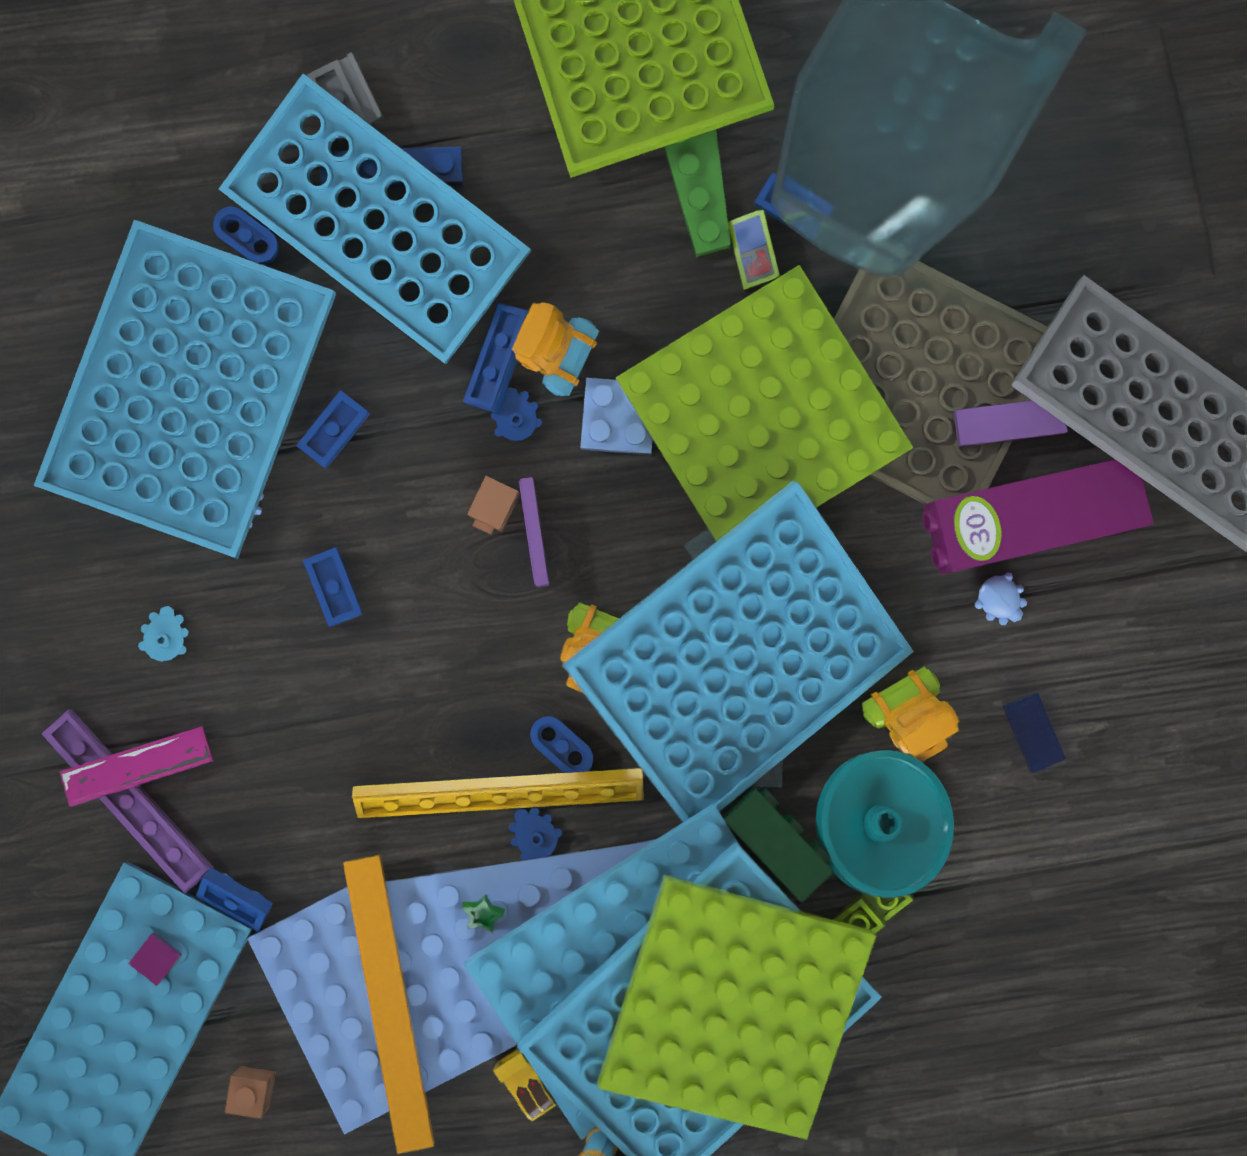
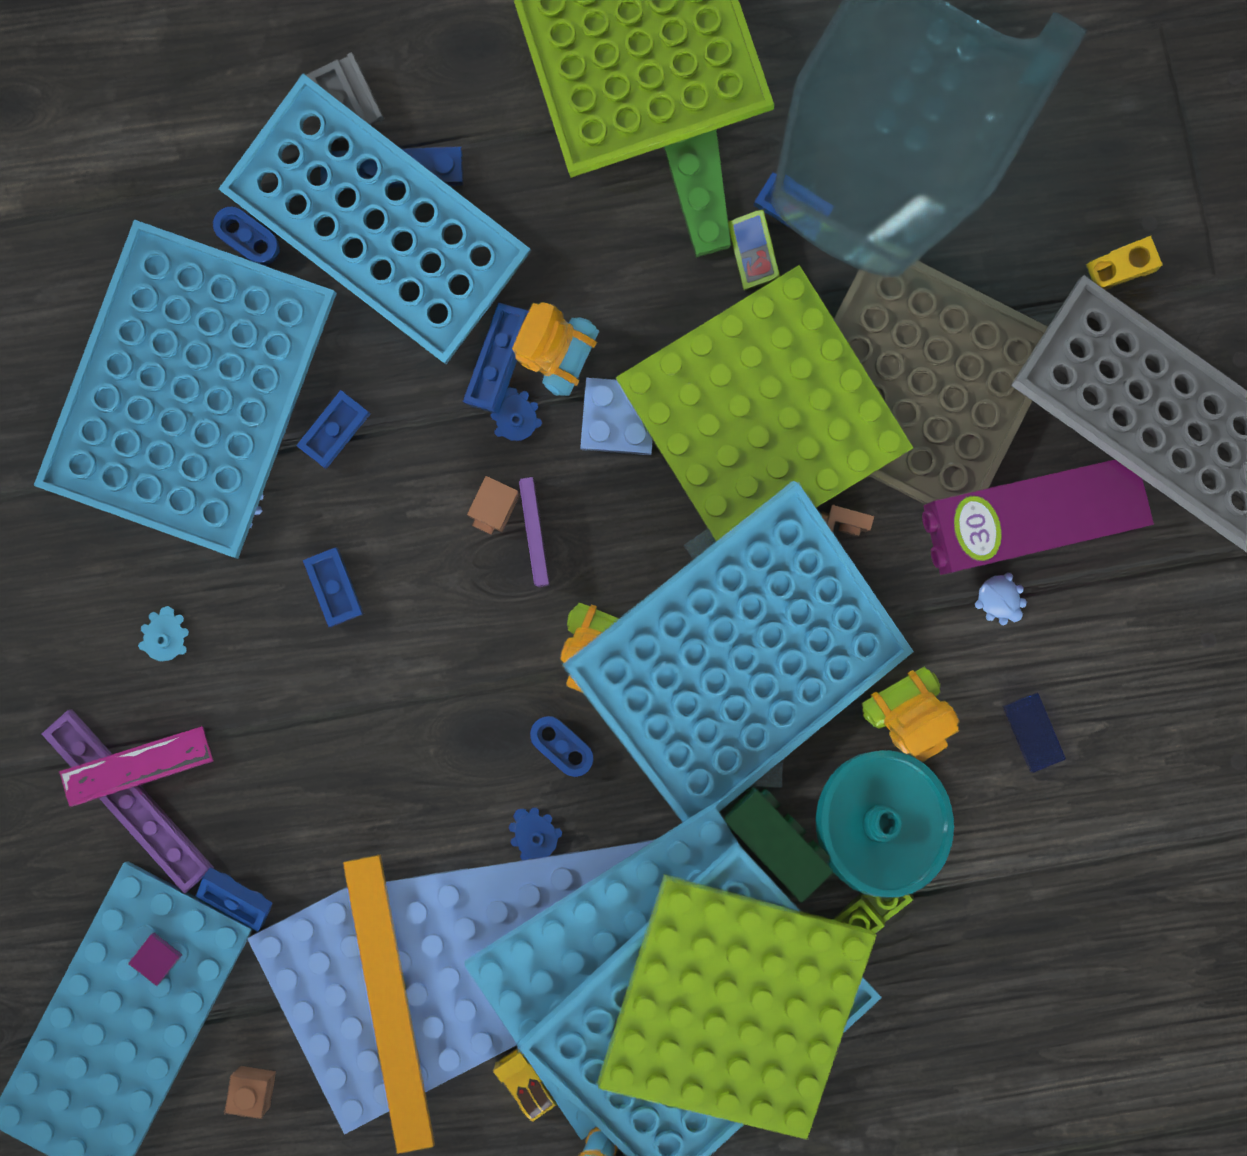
yellow tile [352,768,644,818] -> none
green piece [462,894,505,933] -> none
medium lavender tile [953,401,1067,447] -> none
none -> nougat bracket [820,505,874,536]
none -> yellow leg [1086,236,1163,290]

